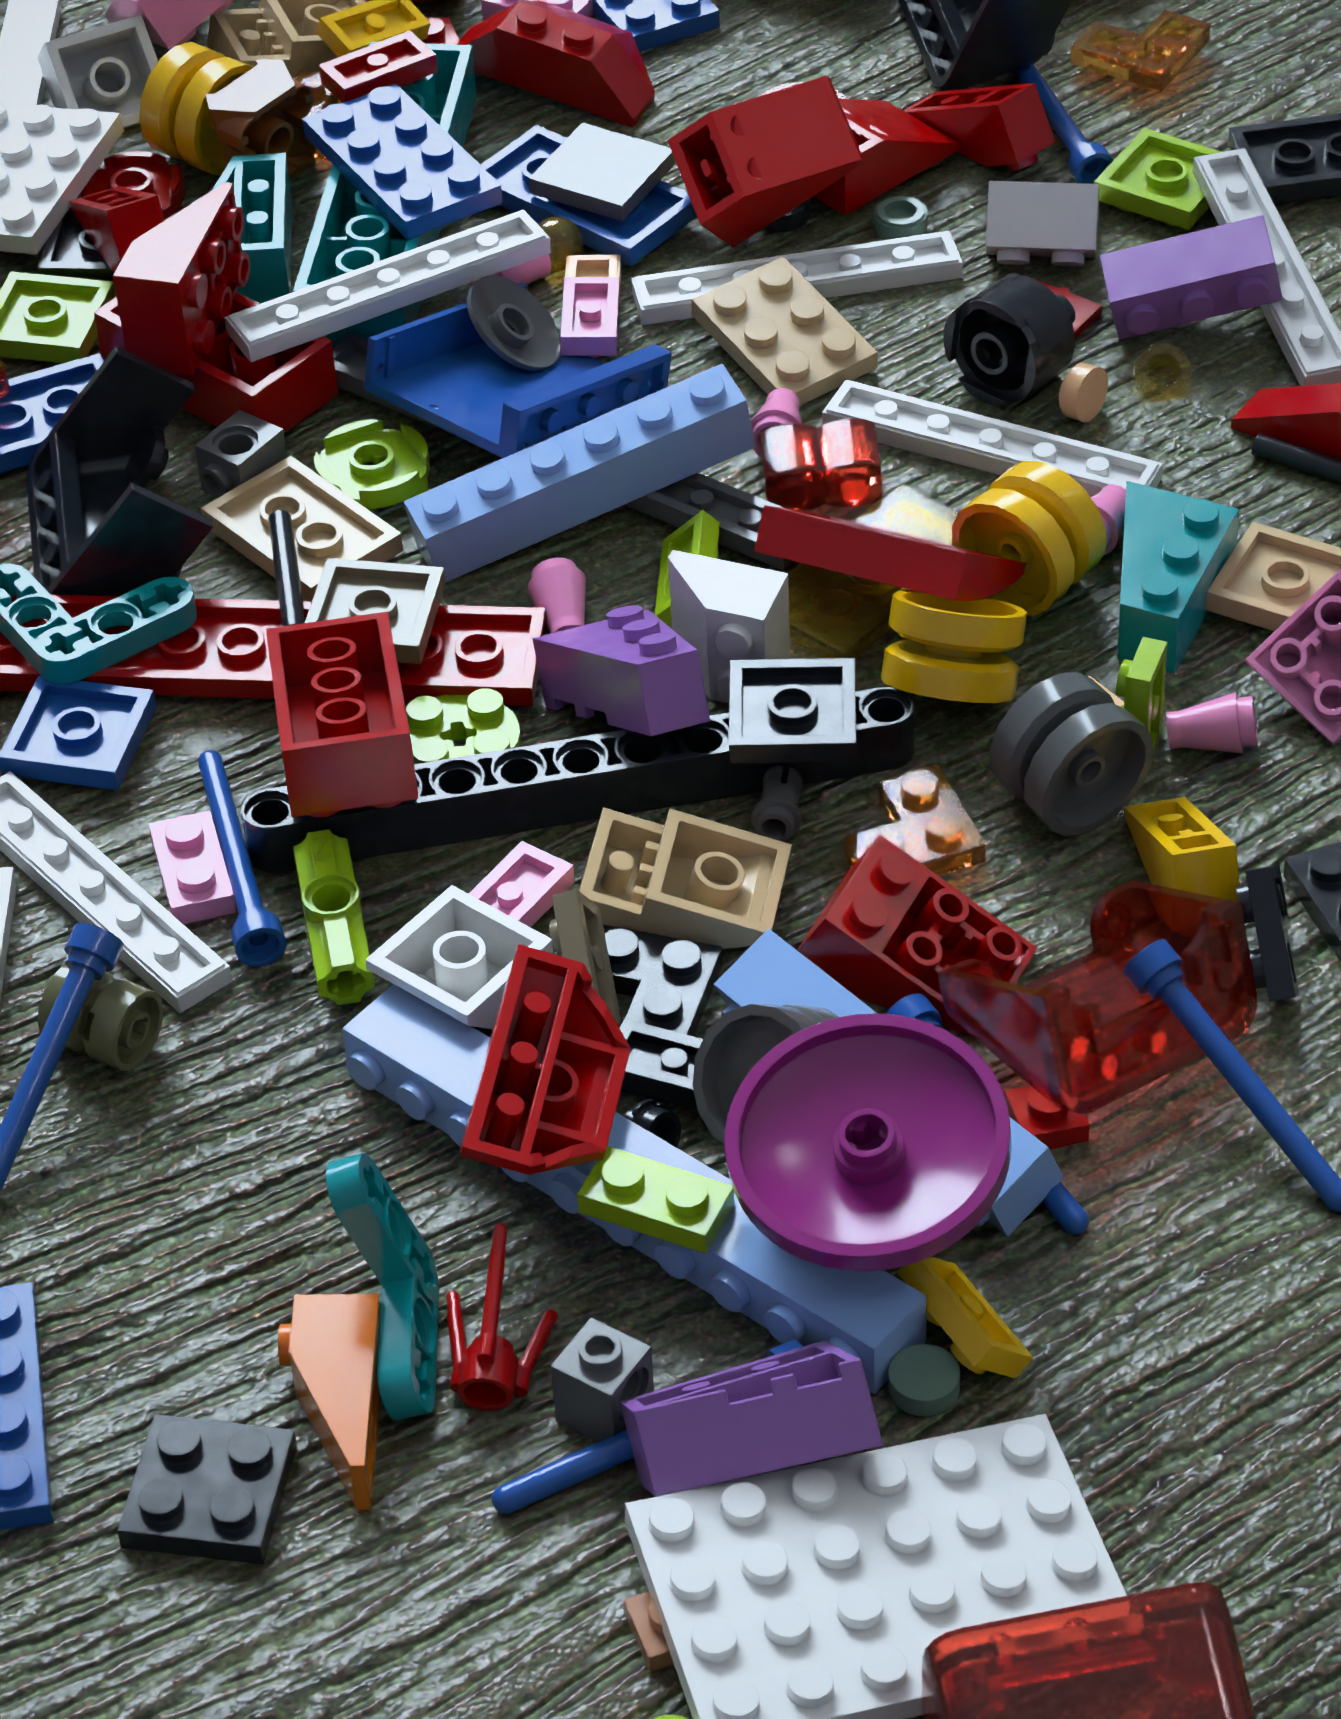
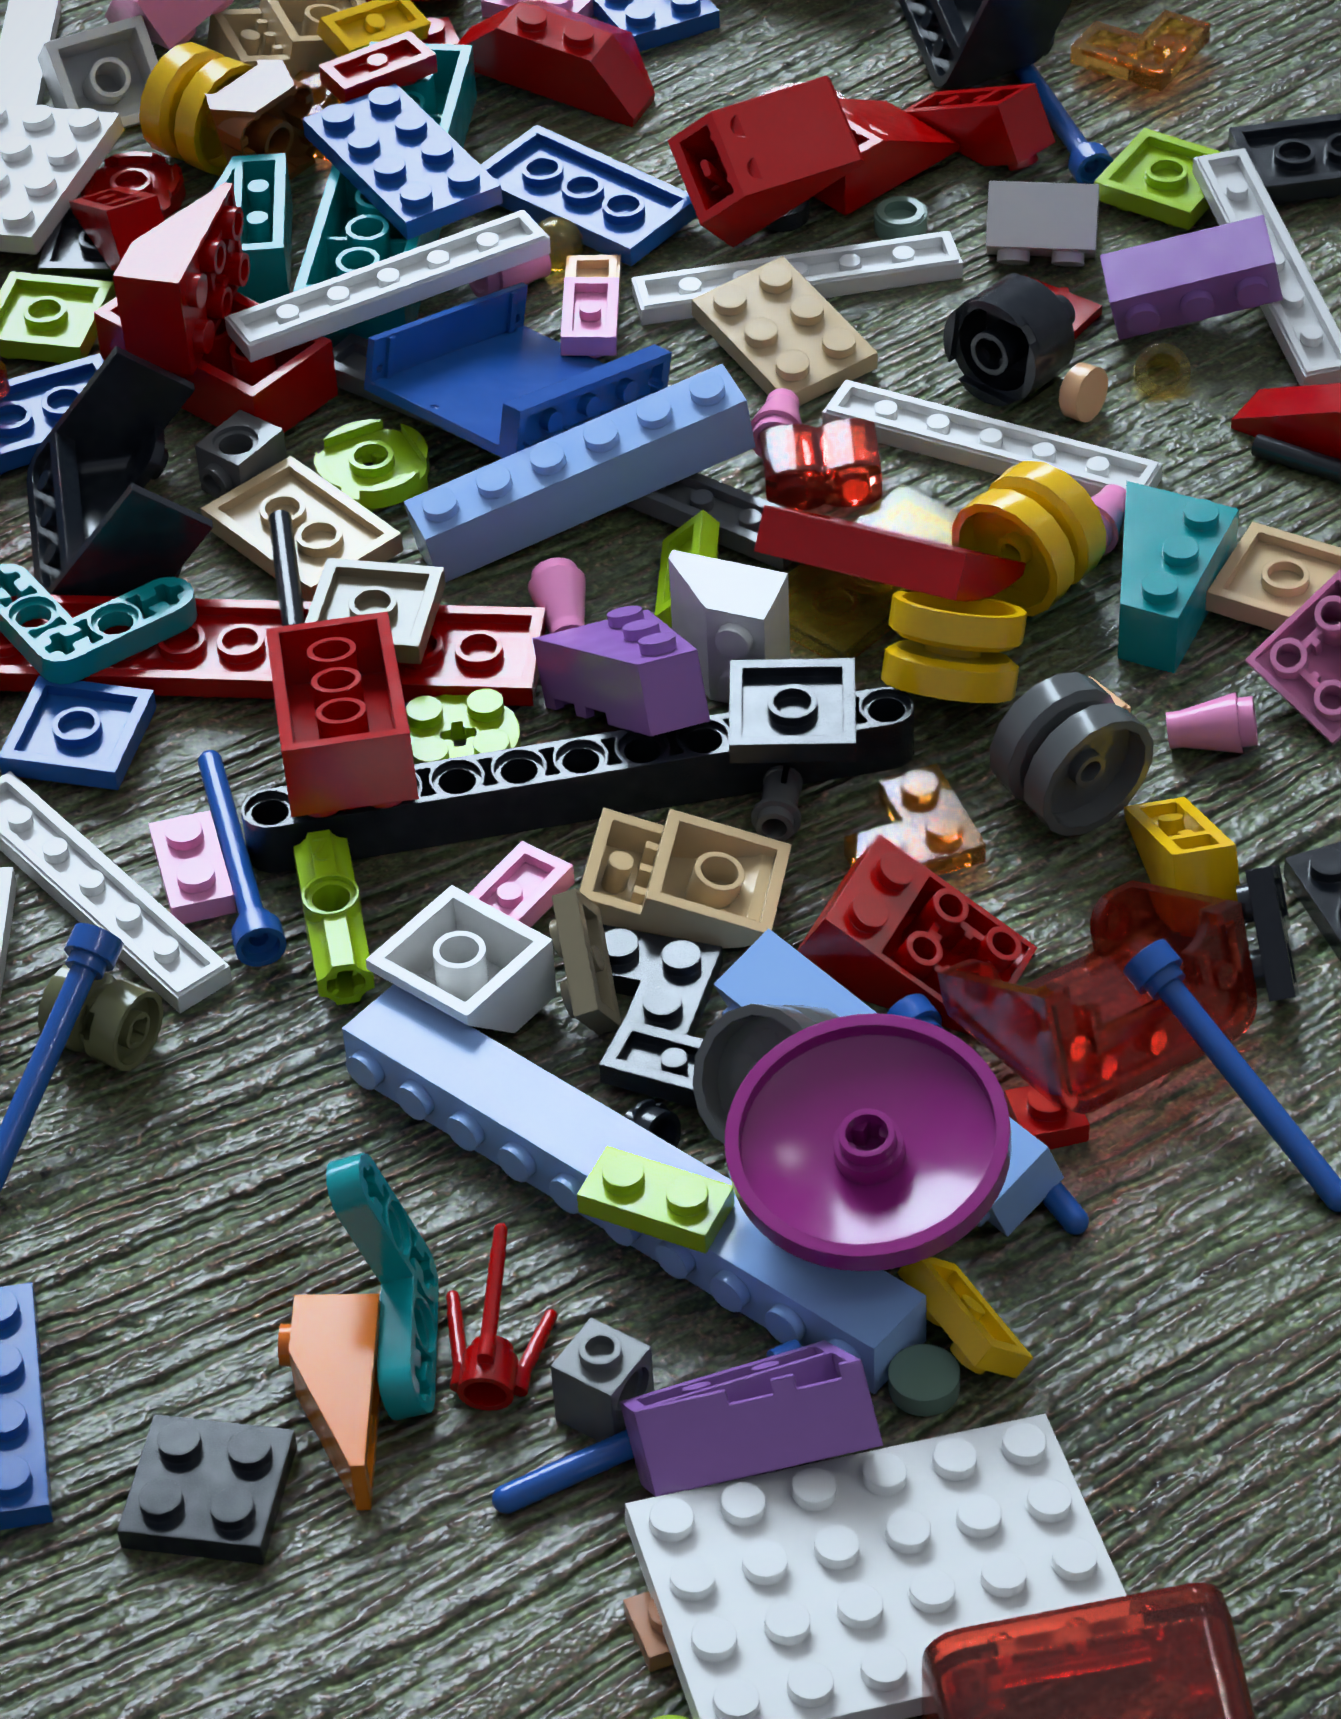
red wedge [460,944,631,1175] -> none
dark grey dish [467,276,561,372] -> none
tile [529,123,675,221] -> none
lime plate [1116,637,1167,754] -> none

